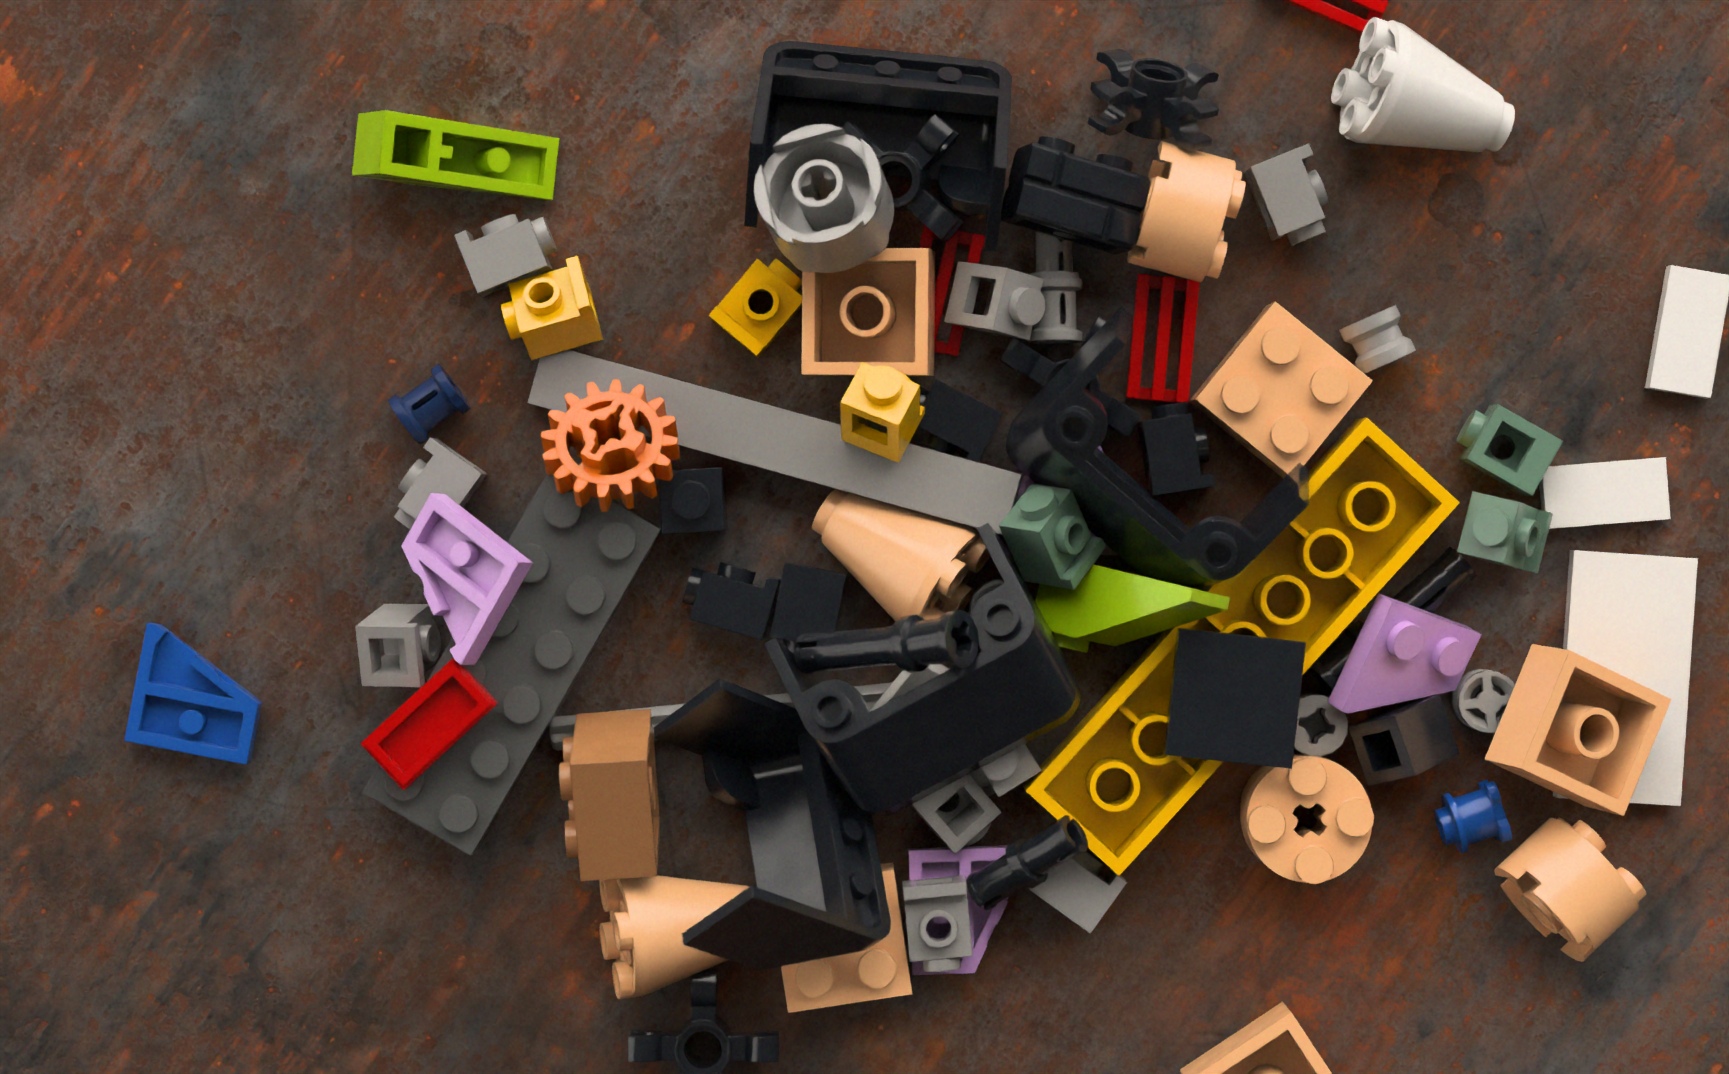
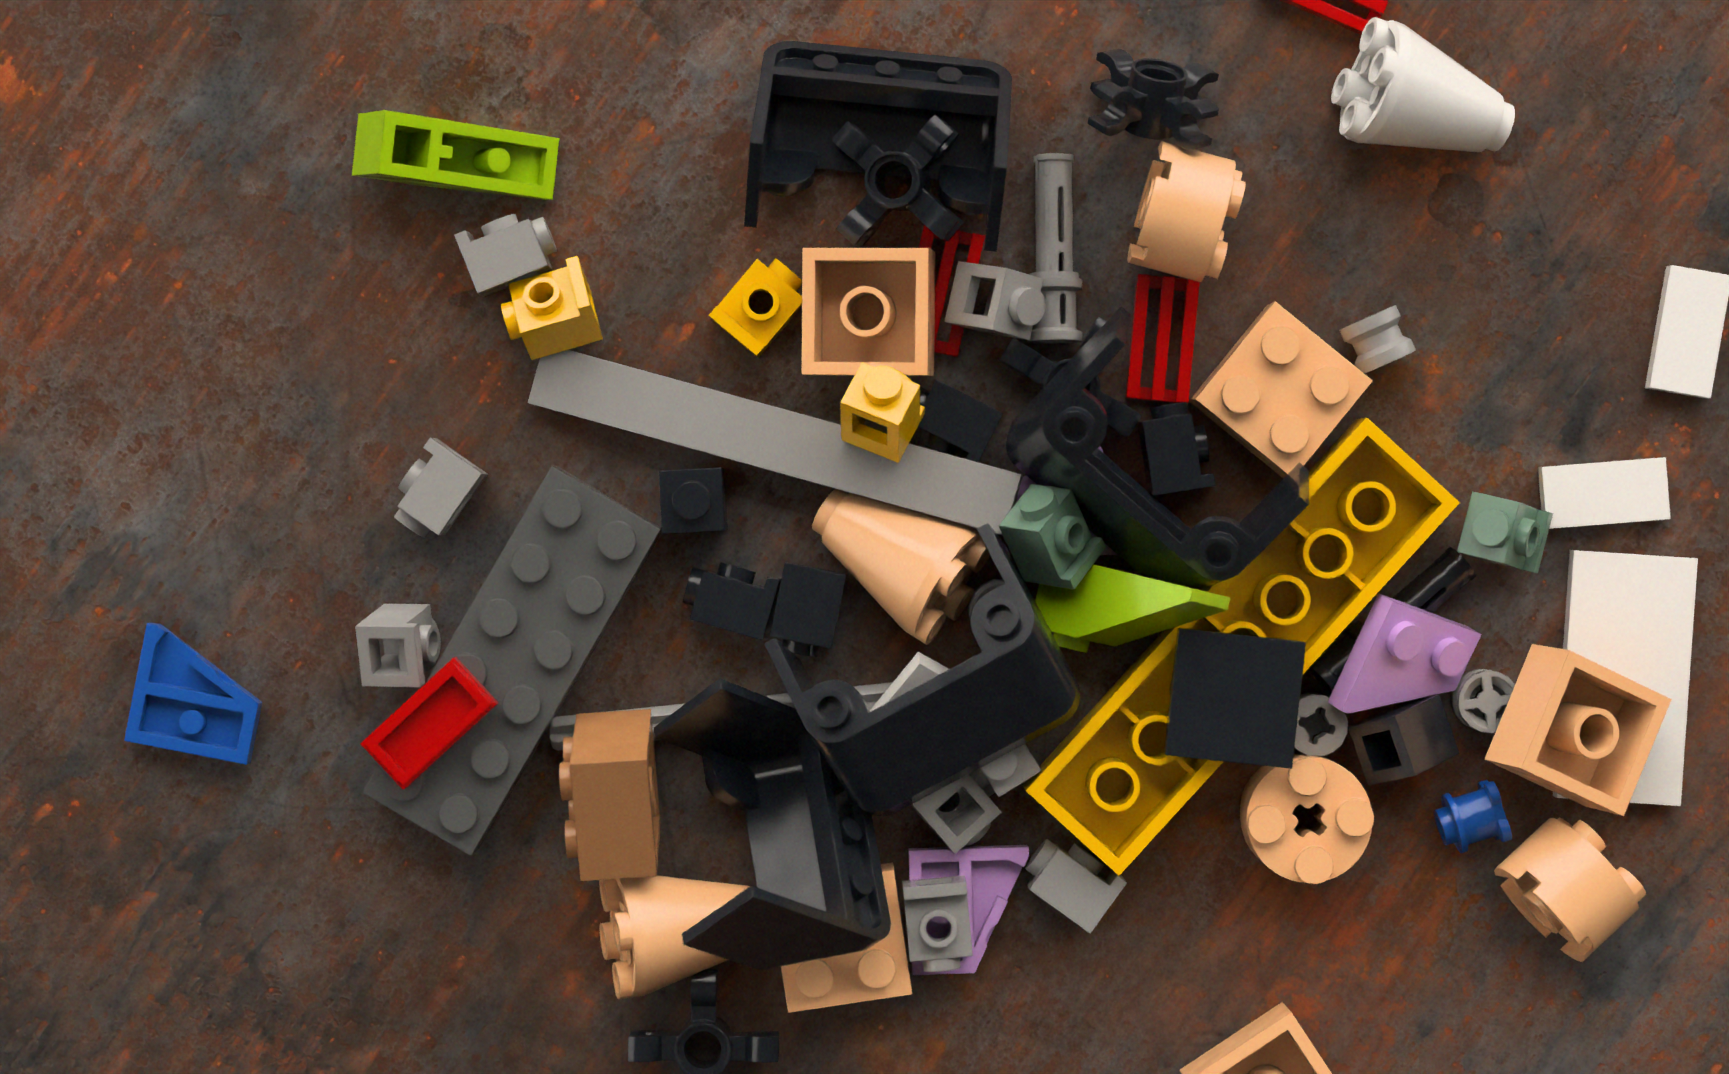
dark blue bush [388,364,471,445] -> none
lavender wing [401,493,533,665] -> none
orange gear [541,379,680,512] -> none
light grey brick [754,124,894,273] -> none
black pin [794,610,979,674] -> none
black pin [966,815,1088,911] -> none
black brick [1000,136,1150,255] -> none
light grey brick [1244,143,1329,246] -> none
sand green brick [1456,404,1563,496] -> none

